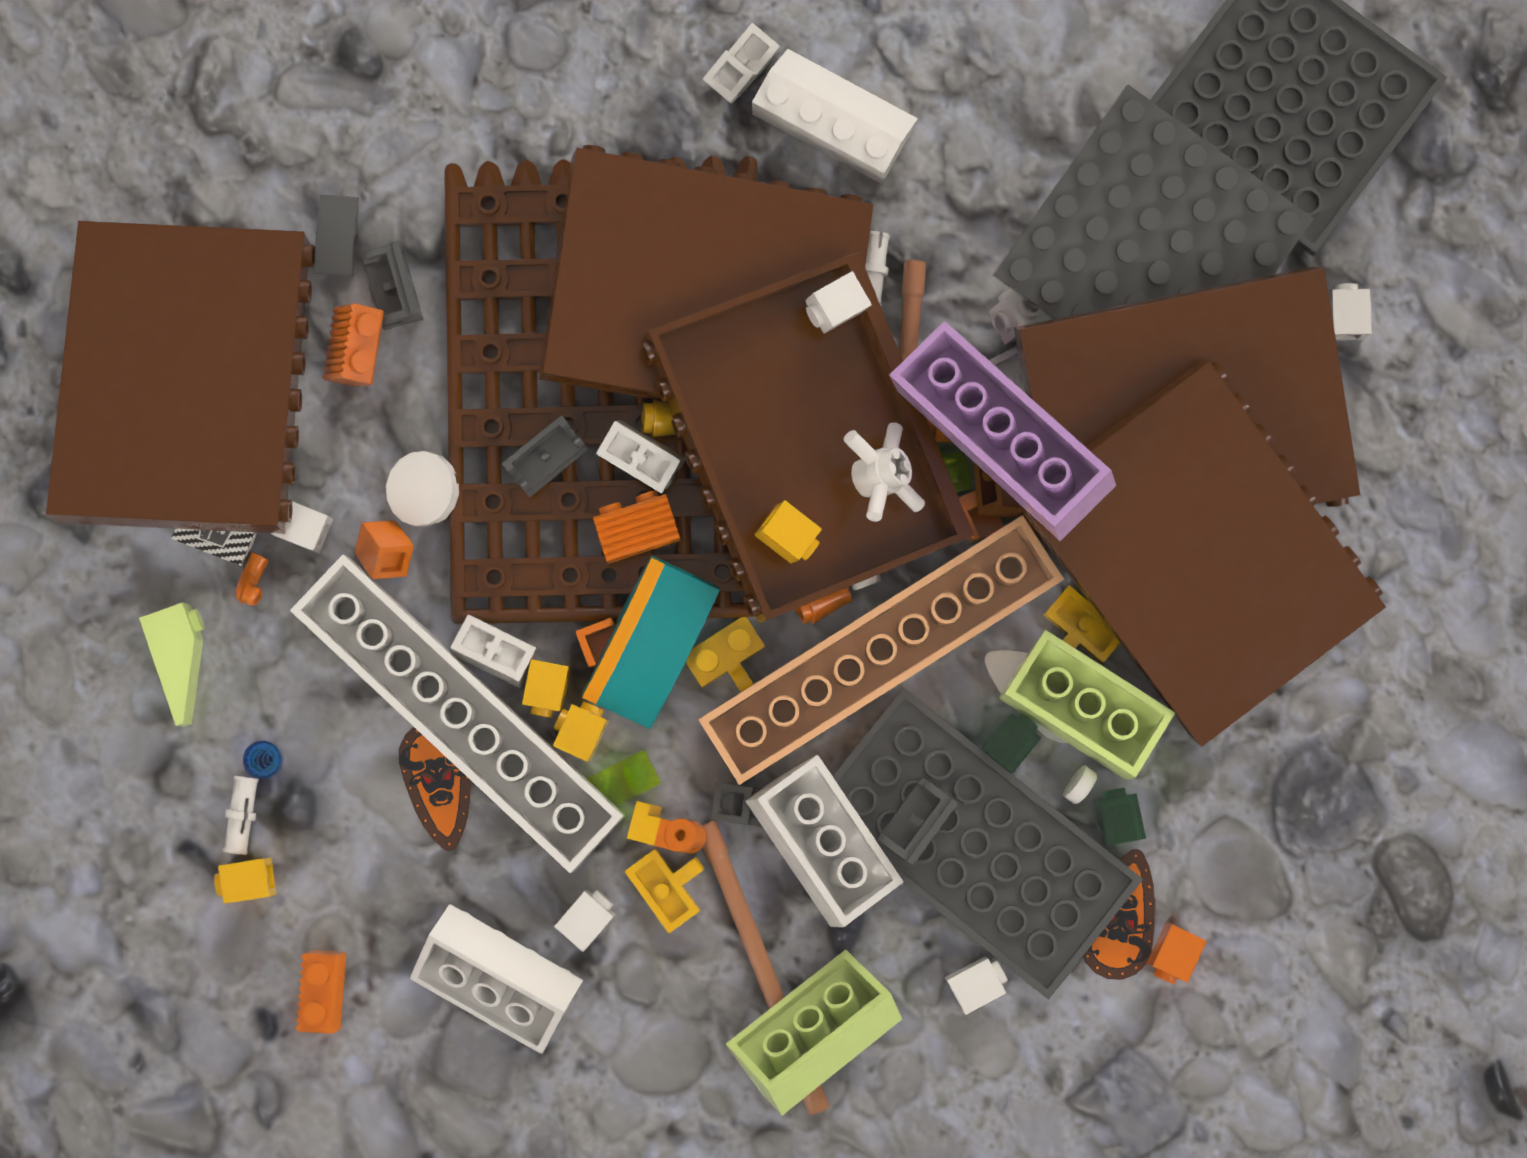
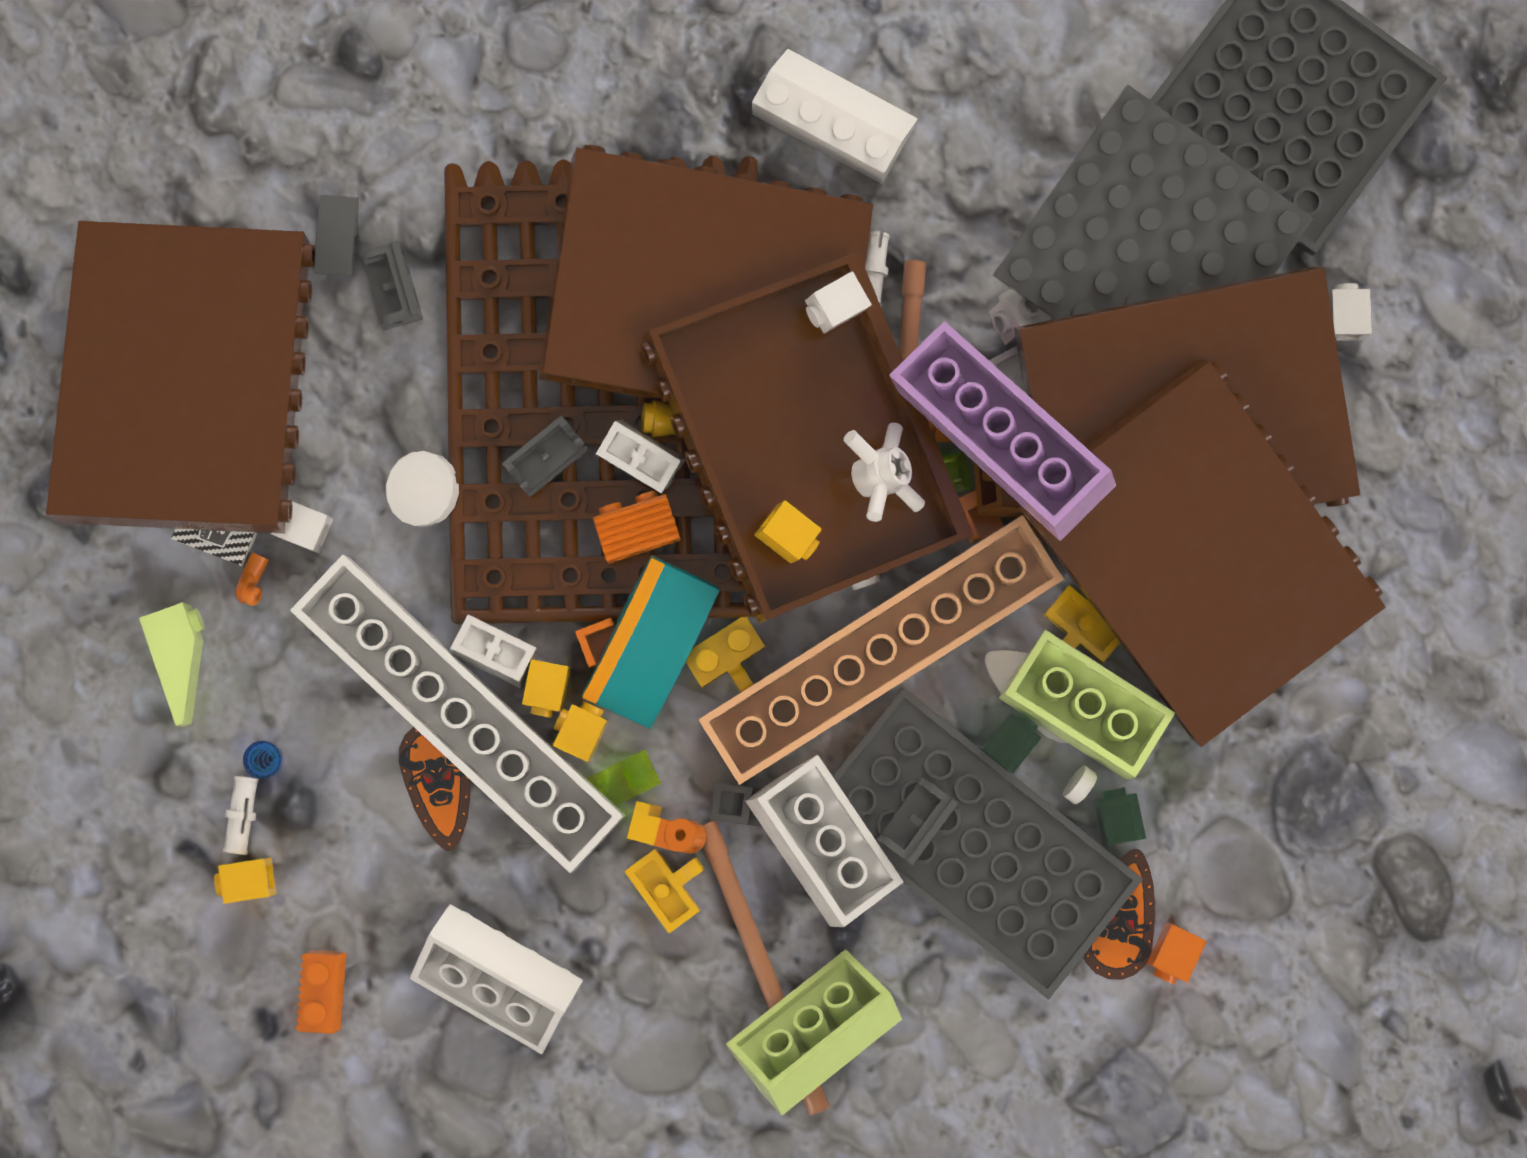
orange brick [322,303,384,387] -> none
orange panel [355,521,414,579] -> none
white brick [554,890,616,952] -> none
white slope [703,23,782,104] -> none
orange cone [795,587,852,625] -> none
white brick [945,956,1008,1015] -> none

